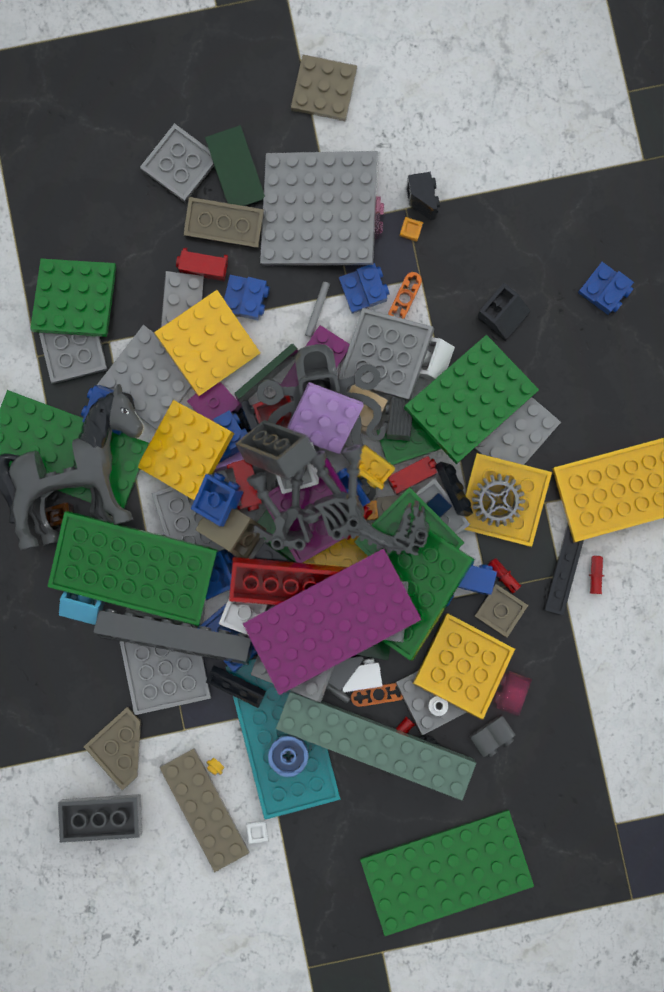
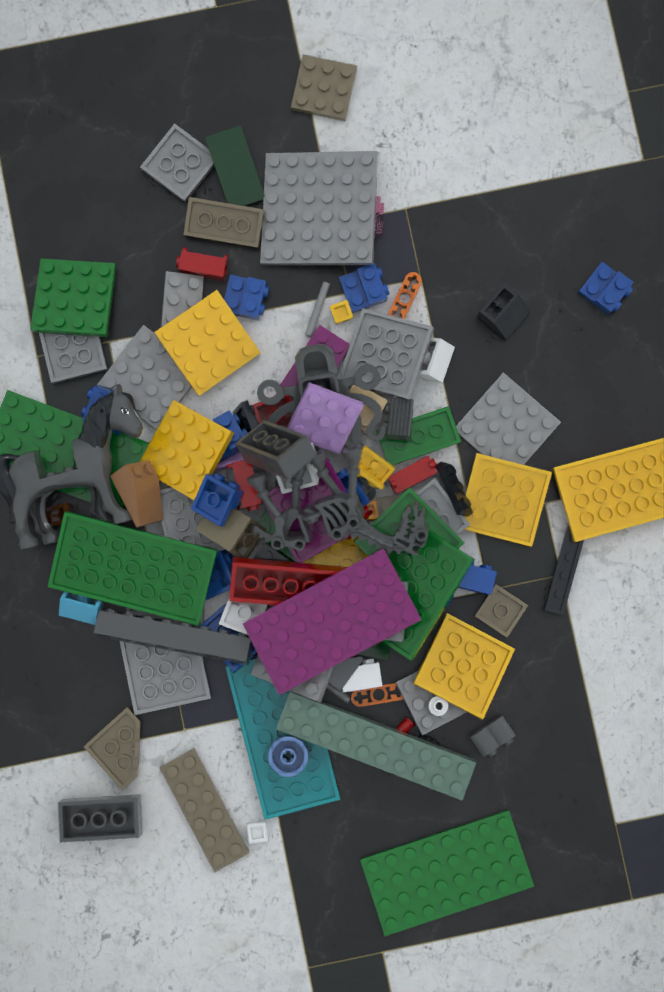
magenta plate [187,382,240,422] -> none
black plate [206,665,266,708] -> none
yellow plate [206,758,224,775] -> none
dark green tile [234,344,298,403] -> none
light orange tile [399,217,423,241] -> none
green plate [404,335,539,465] -> none
black slope [406,171,440,220] -> none
dark blue slope [427,492,452,518] -> none
light grey gear [472,474,525,527] -> none
red axle [488,558,521,594] -> none
clear pink brick [493,670,532,716] -> none
red axle [589,556,604,594] -> none
none -> medium nougat slope [110,460,163,527]
none -> yellow plate [329,300,354,325]

